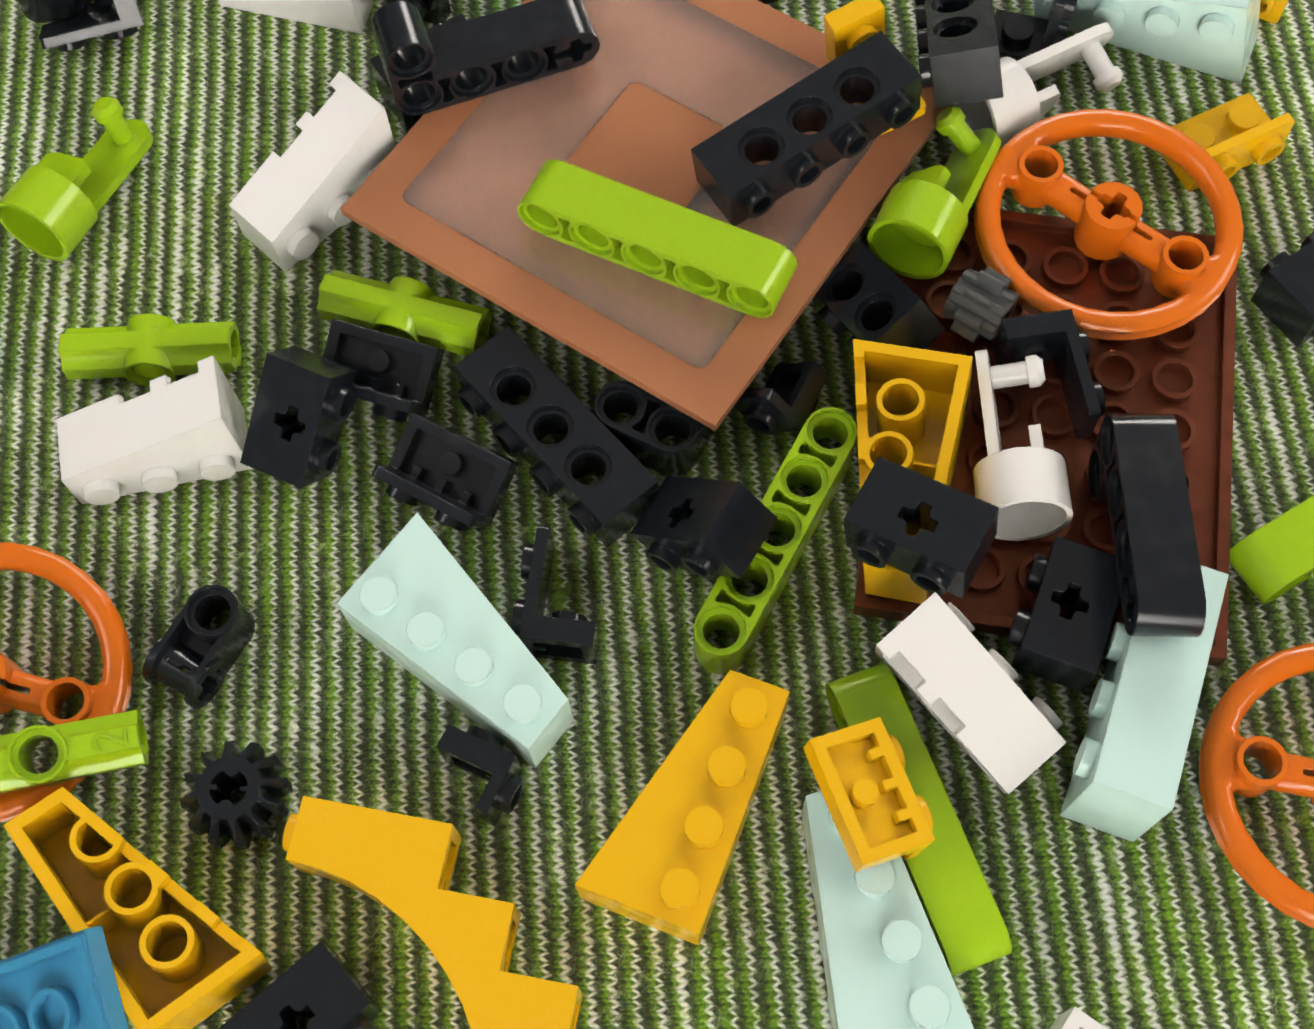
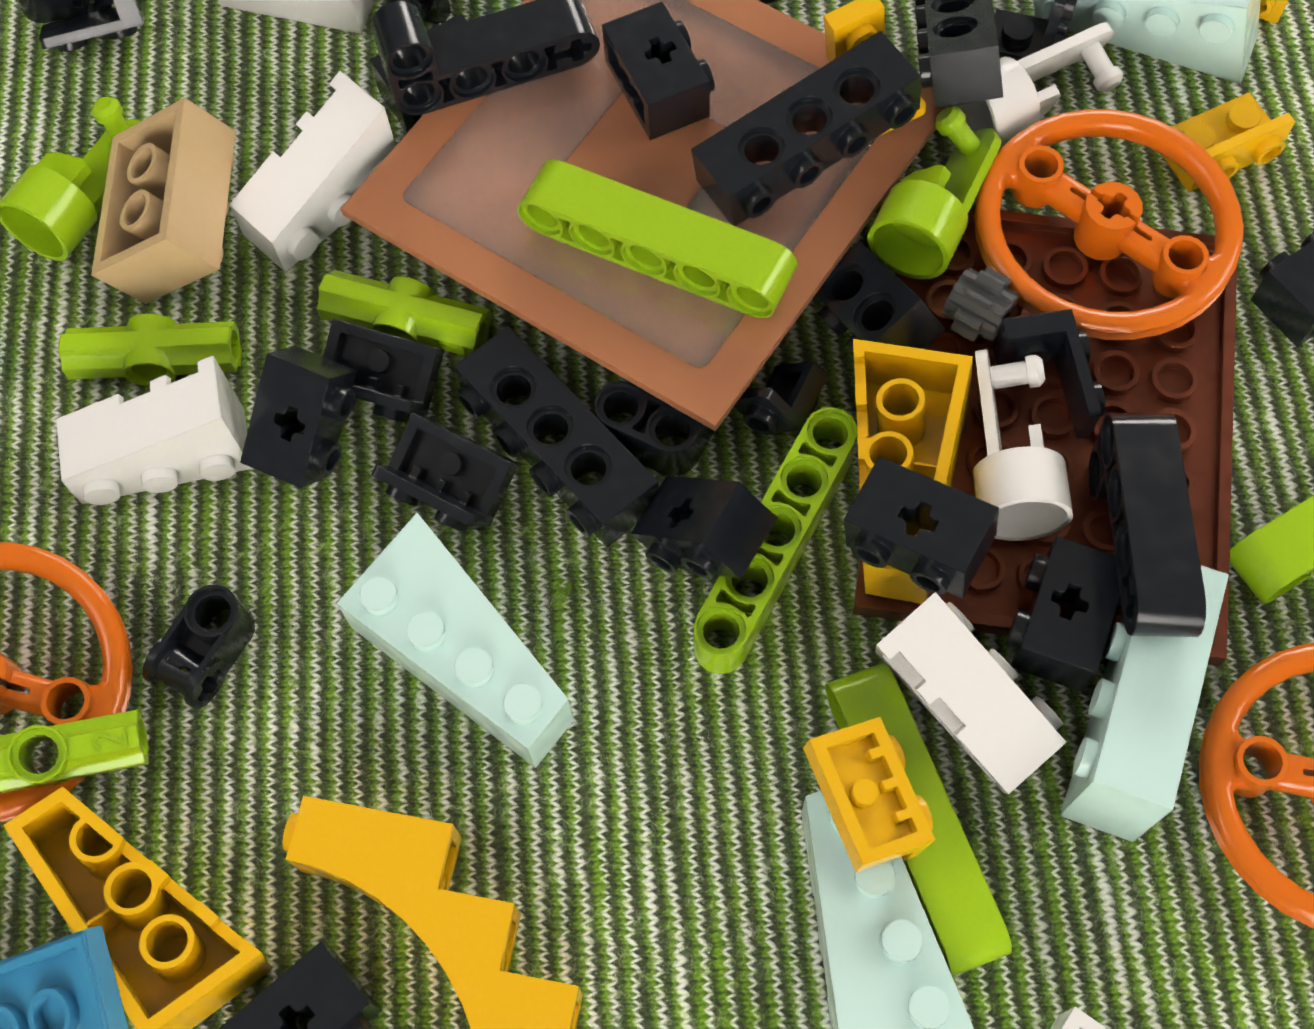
black gear [179,740,293,850] -> none
black bracket [437,724,525,825] -> none
black bracket [511,525,600,664] -> none
yellow wedge [575,669,790,946] -> none
none -> tan brick [91,97,236,304]
none -> black brick [602,2,715,140]

